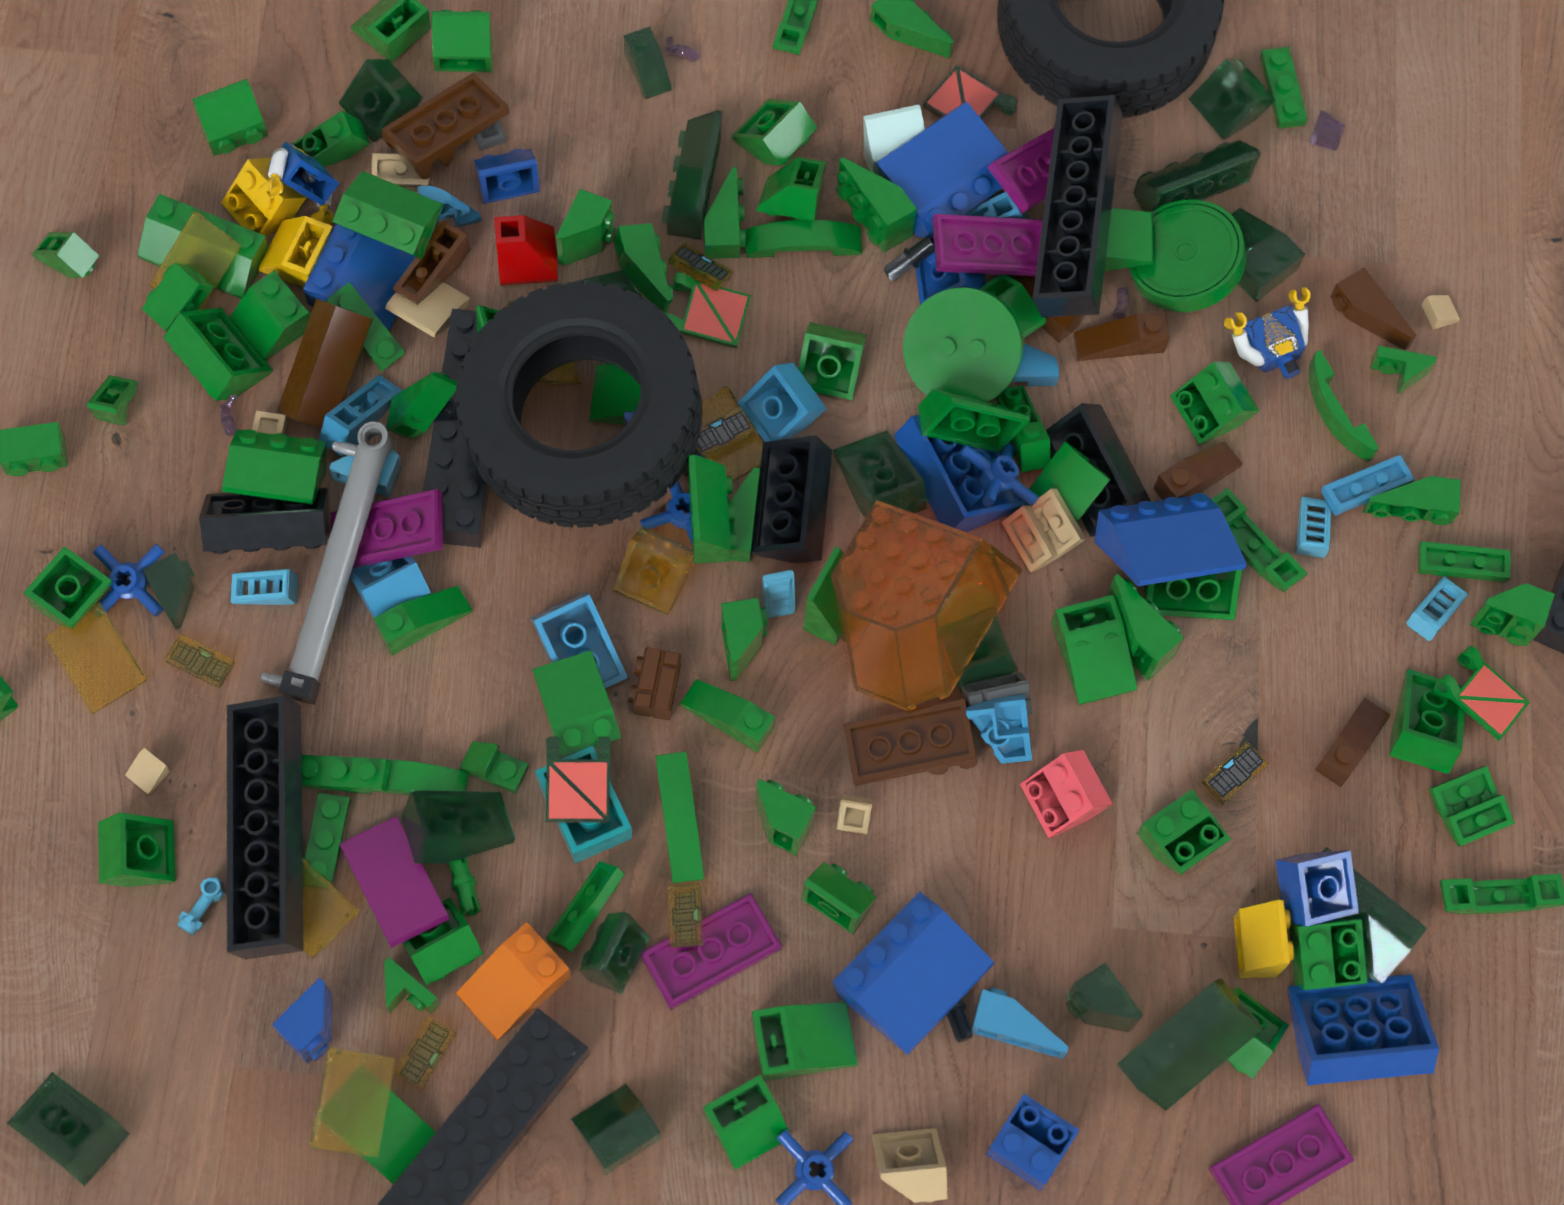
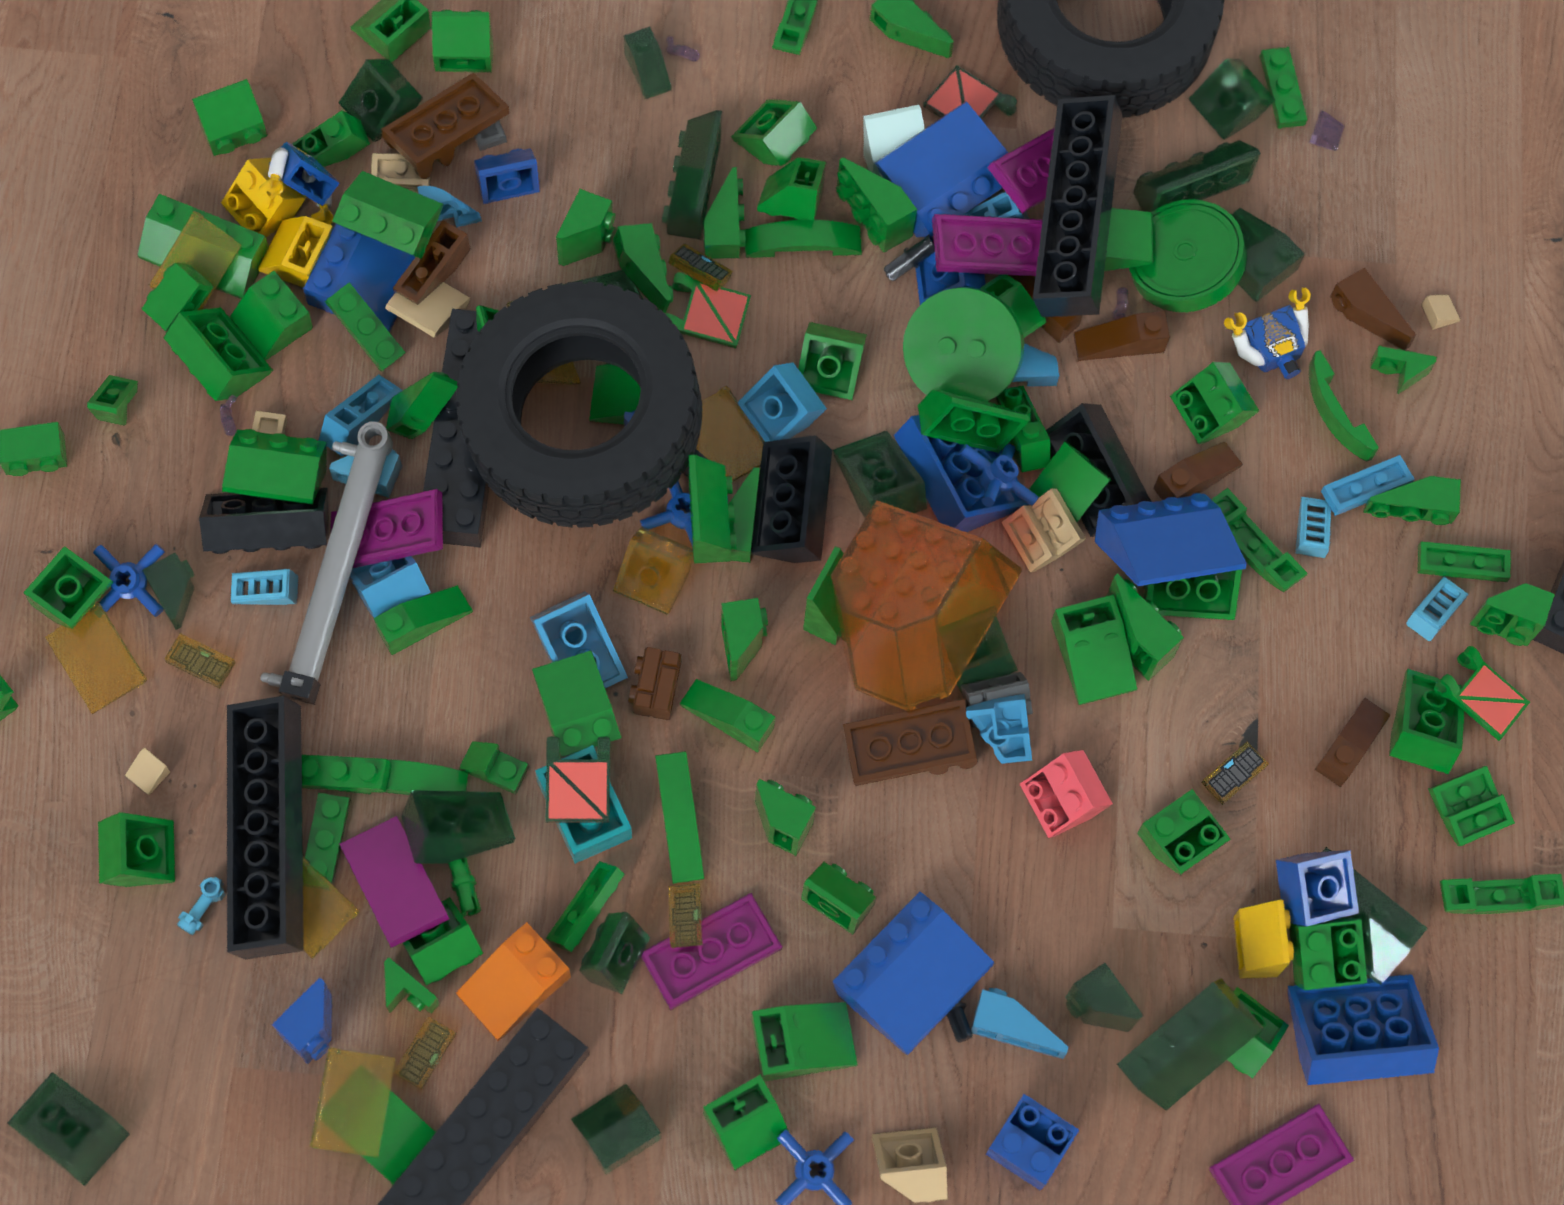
green slope [31,232,100,278] -> none
reddish brown slope [277,299,373,428] -> none
red slope [494,215,559,286] -> none
tile [696,407,755,458] -> none
medium azure slope [761,570,795,618] -> none
tan slope [836,794,872,835] -> none

